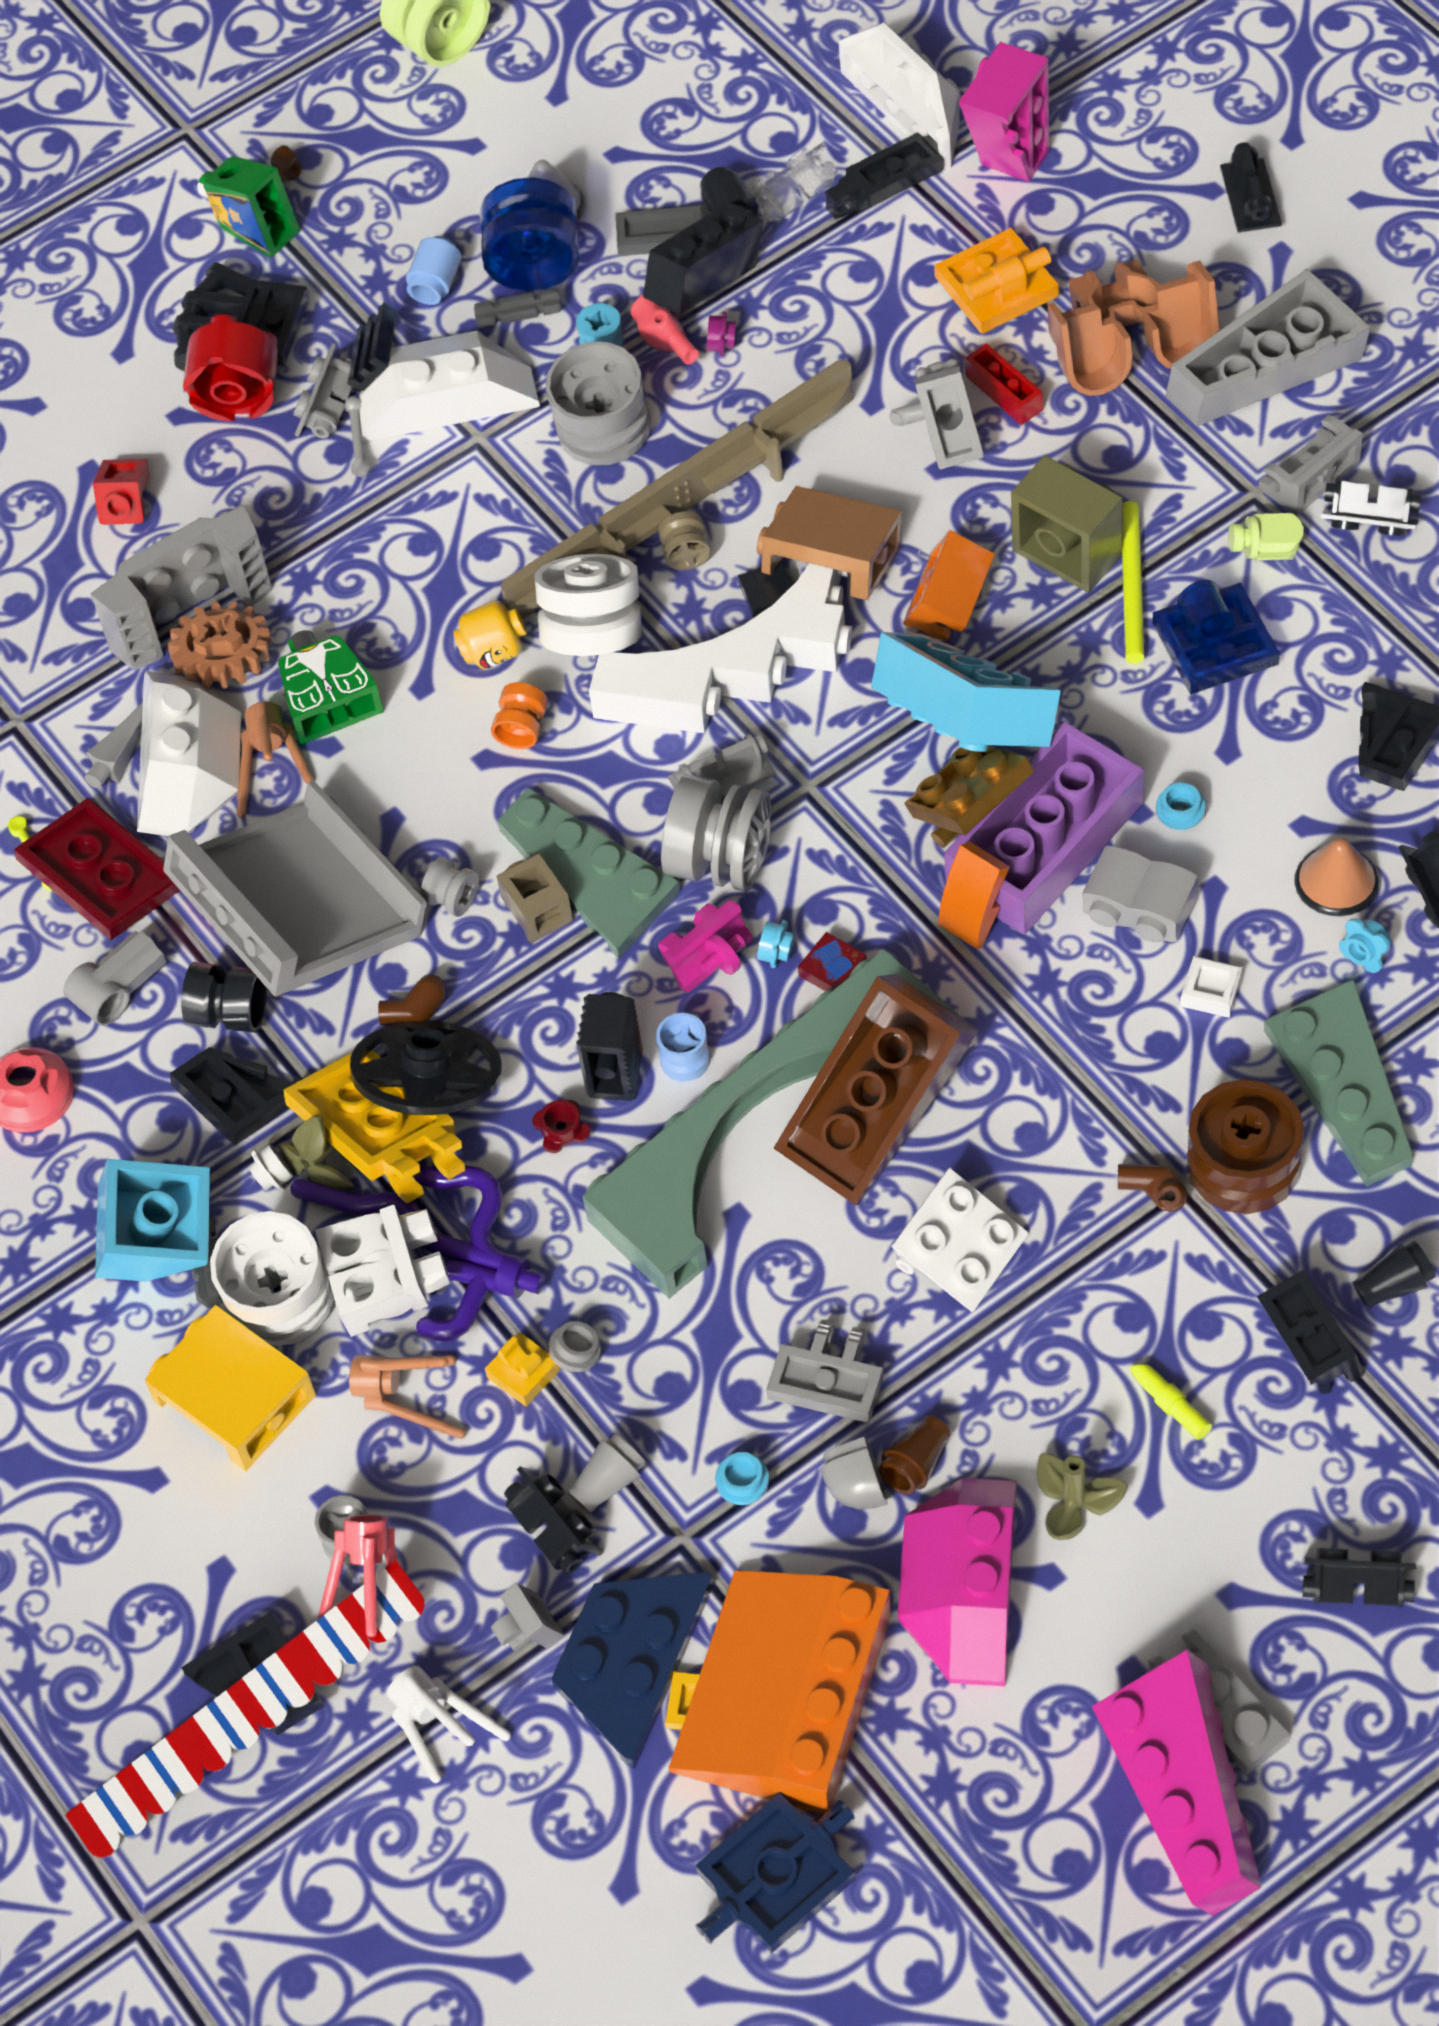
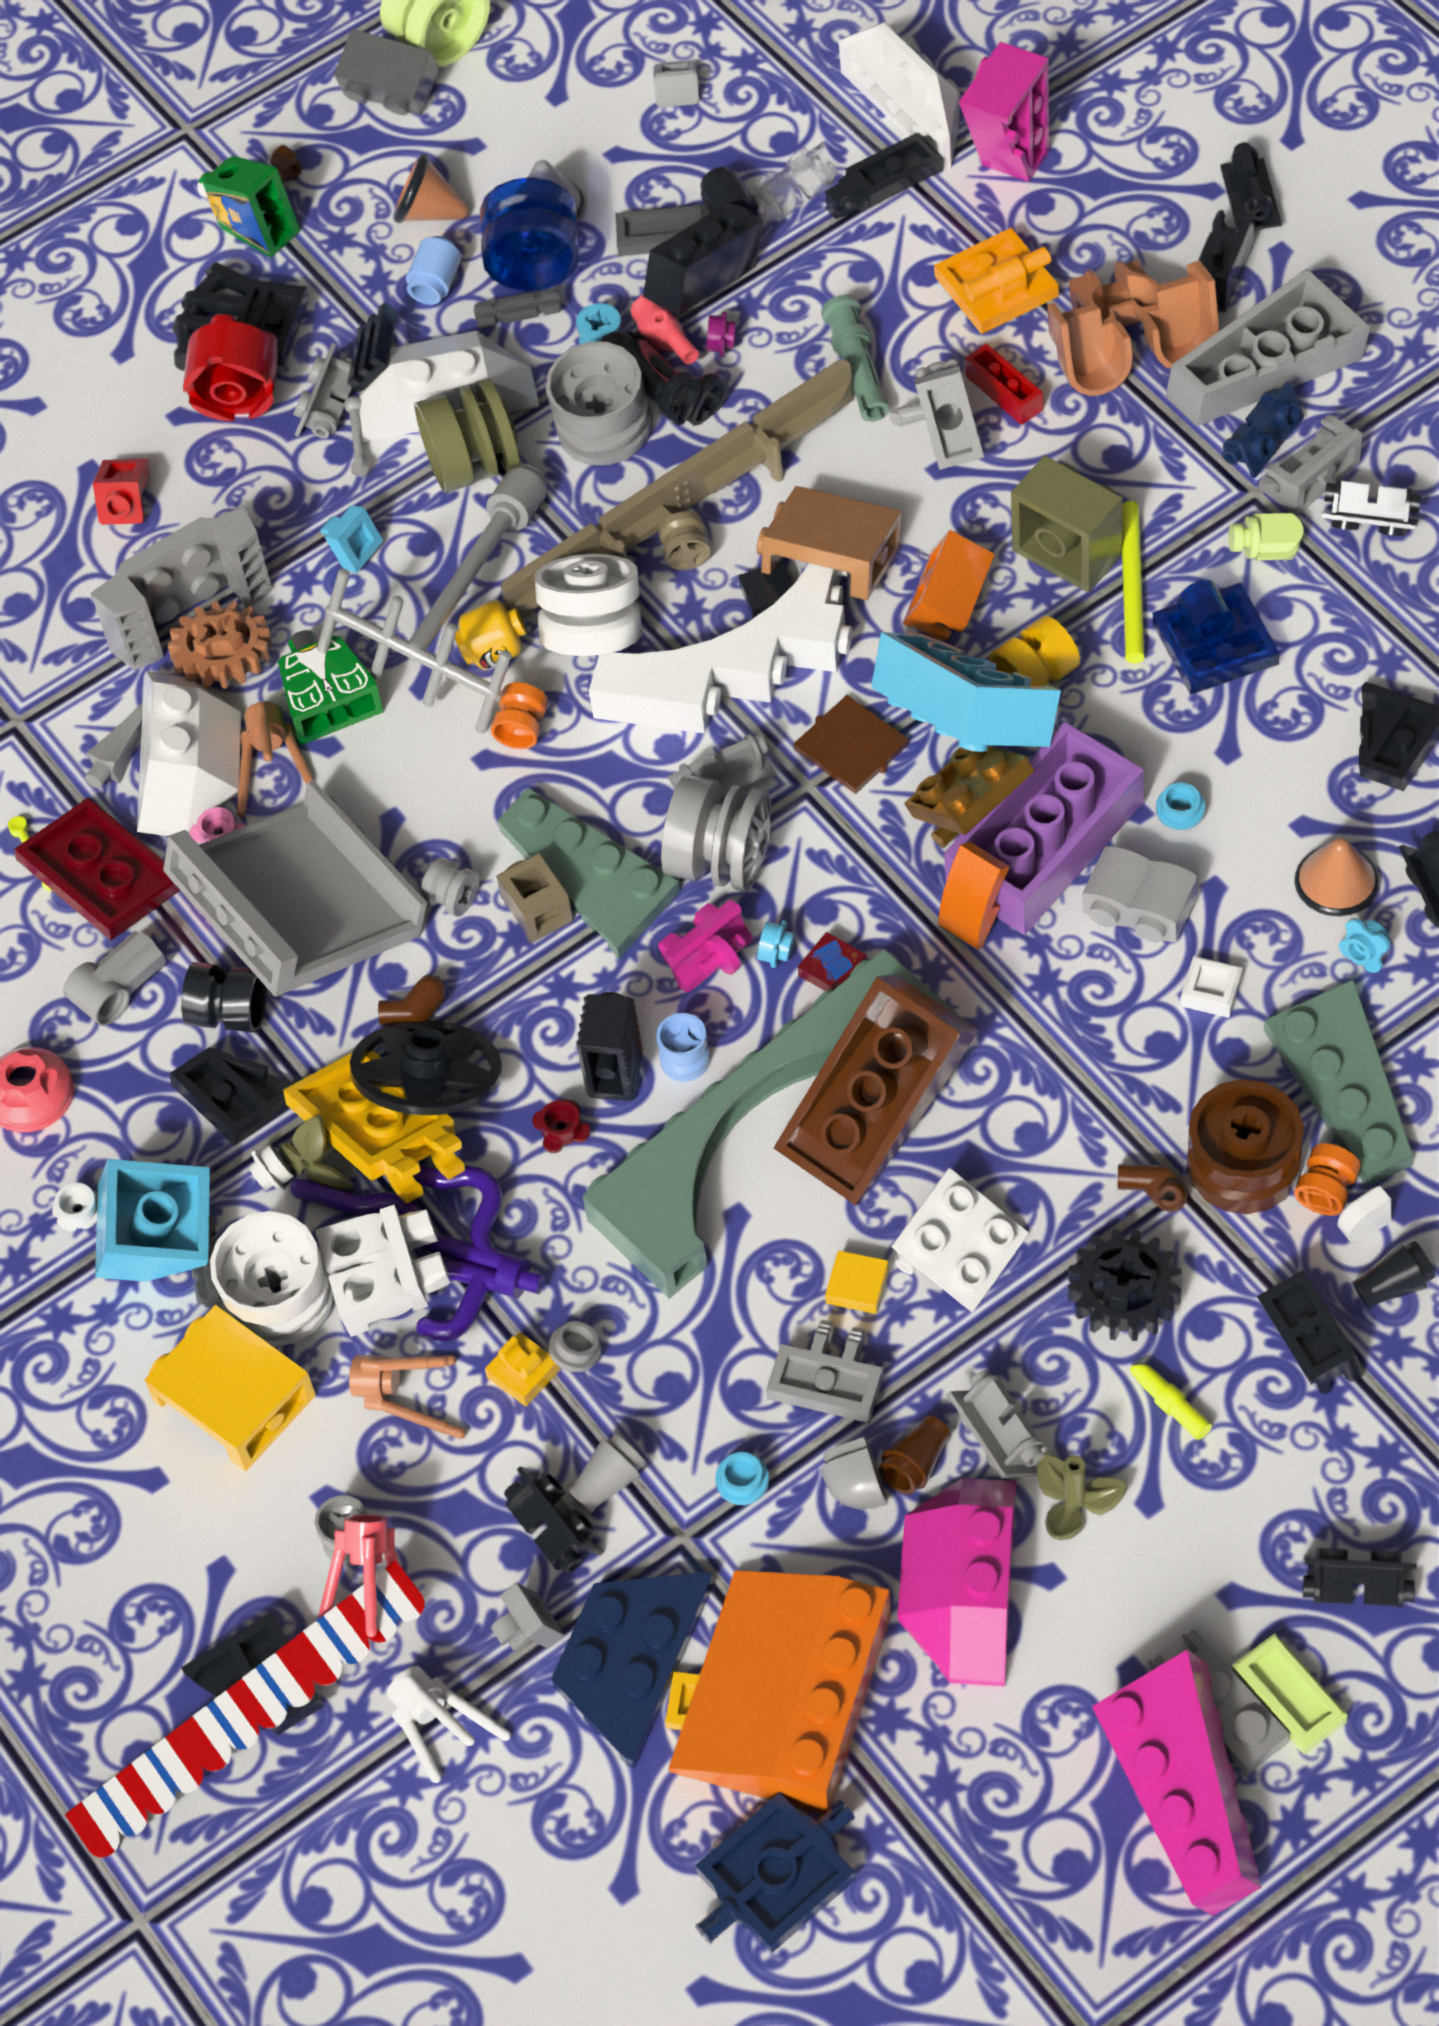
none -> white plate [52,1183,98,1231]
none -> bright pink plate [190,807,246,843]
none -> light grey piece [317,464,547,733]
none -> medium azure tile [320,505,383,573]
none -> dark grey brick [334,28,440,116]
none -> nougat hat [393,154,469,223]
none -> olive wheel [413,378,520,494]
none -> black piece [599,331,729,426]
none -> light grey slope [653,60,699,108]
none -> reddish brown piece [793,695,909,794]
none -> sand green pin [821,294,890,422]
none -> yellow tile [825,1250,889,1314]
none -> light grey hinge [947,1370,1044,1478]
none -> yellow wheel [989,616,1080,687]
none -> black gear [1068,1229,1182,1341]
none -> black hinge [1198,210,1255,313]
none -> dark blue hinge [1222,381,1304,478]
none -> yellowish green tile [1232,1634,1348,1755]
none -> orange wheel [1294,1143,1361,1216]
none -> white tile [1337,1186,1391,1242]

